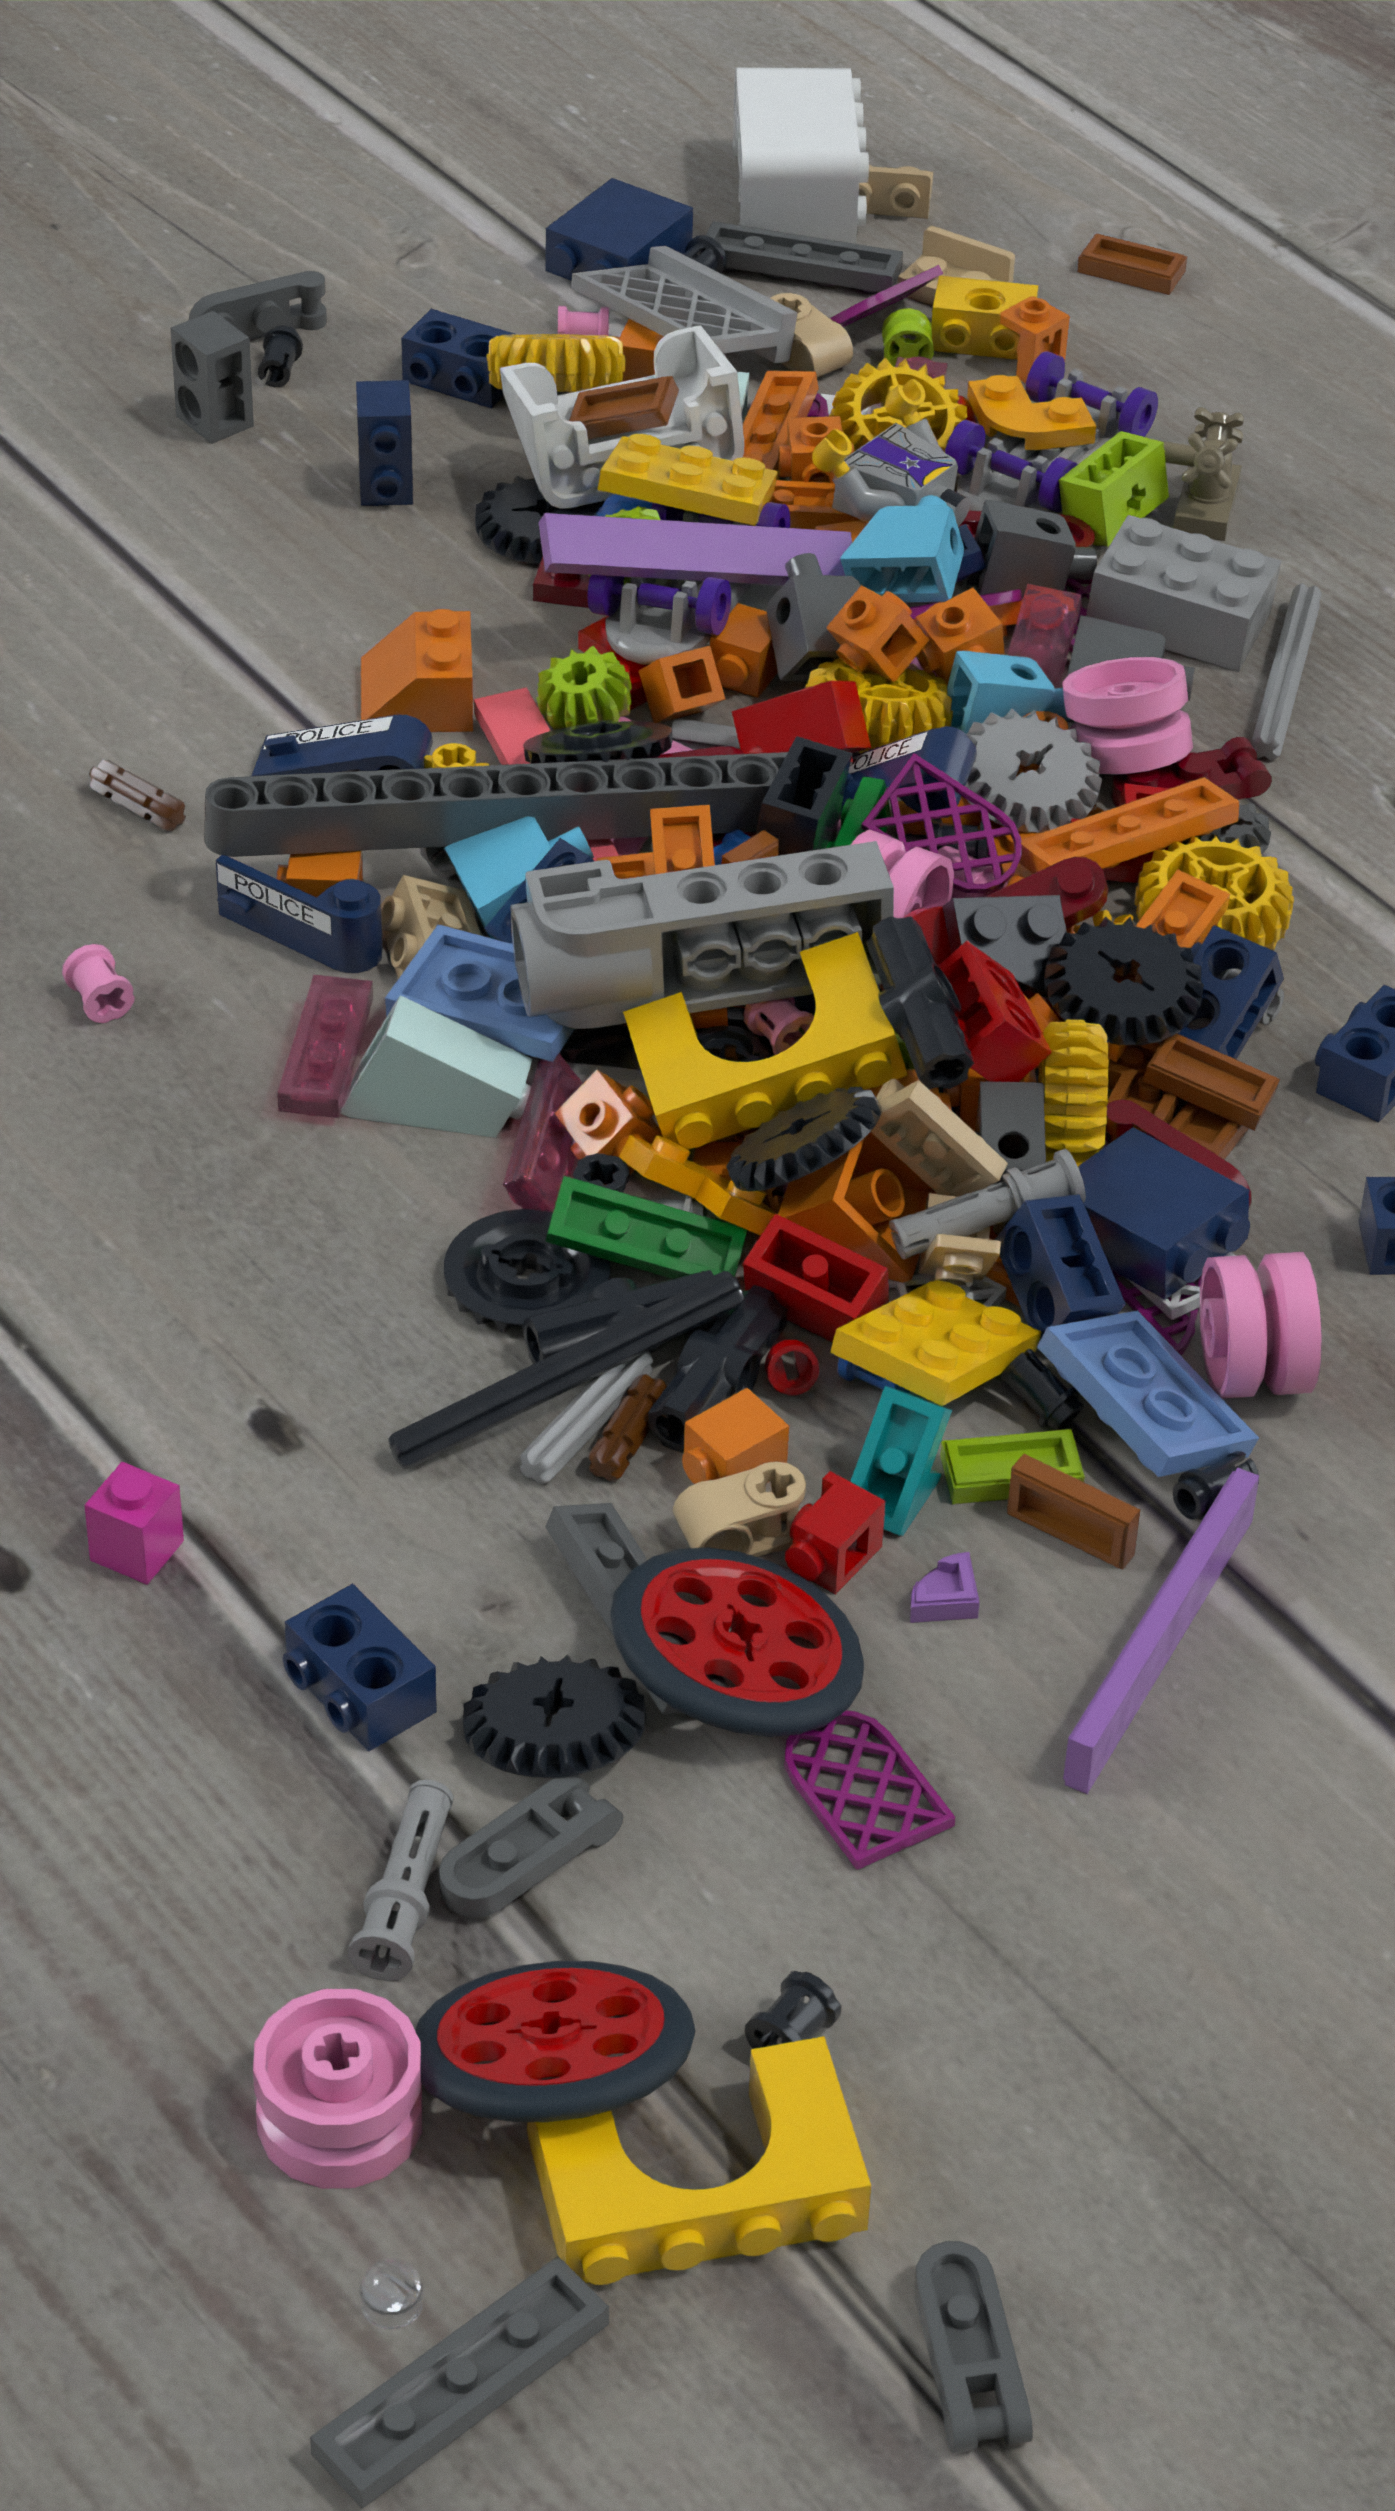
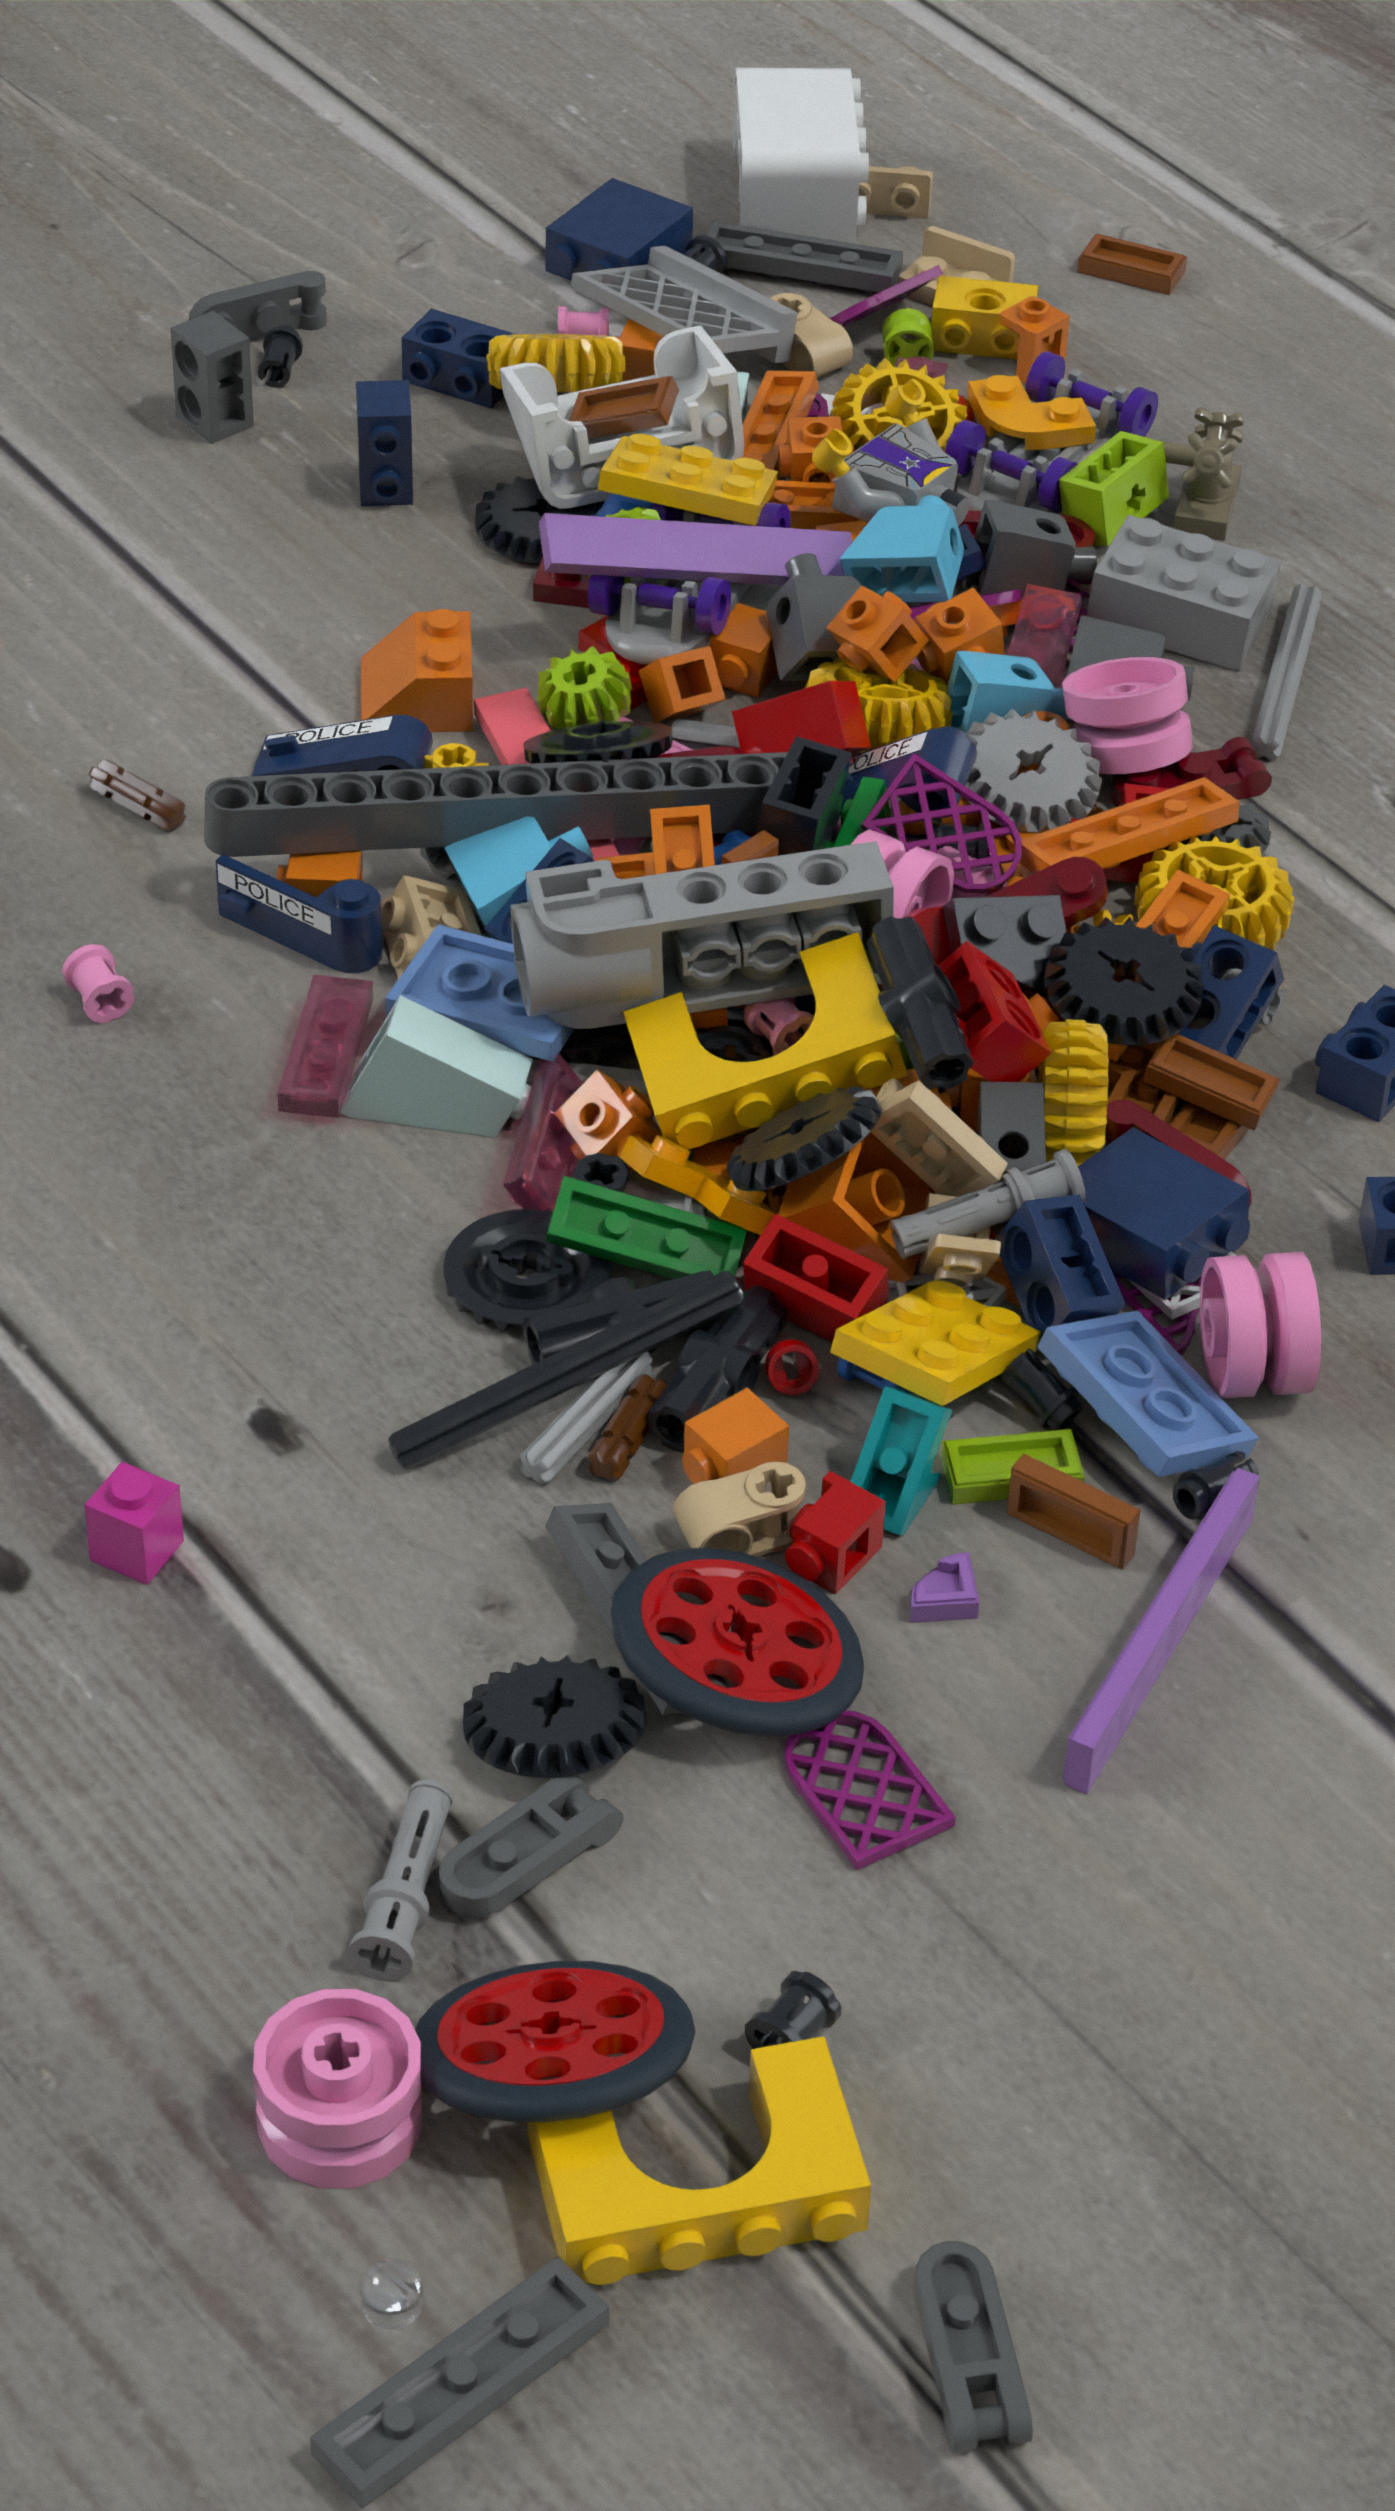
dark blue brick [282,1583,437,1752] -> none

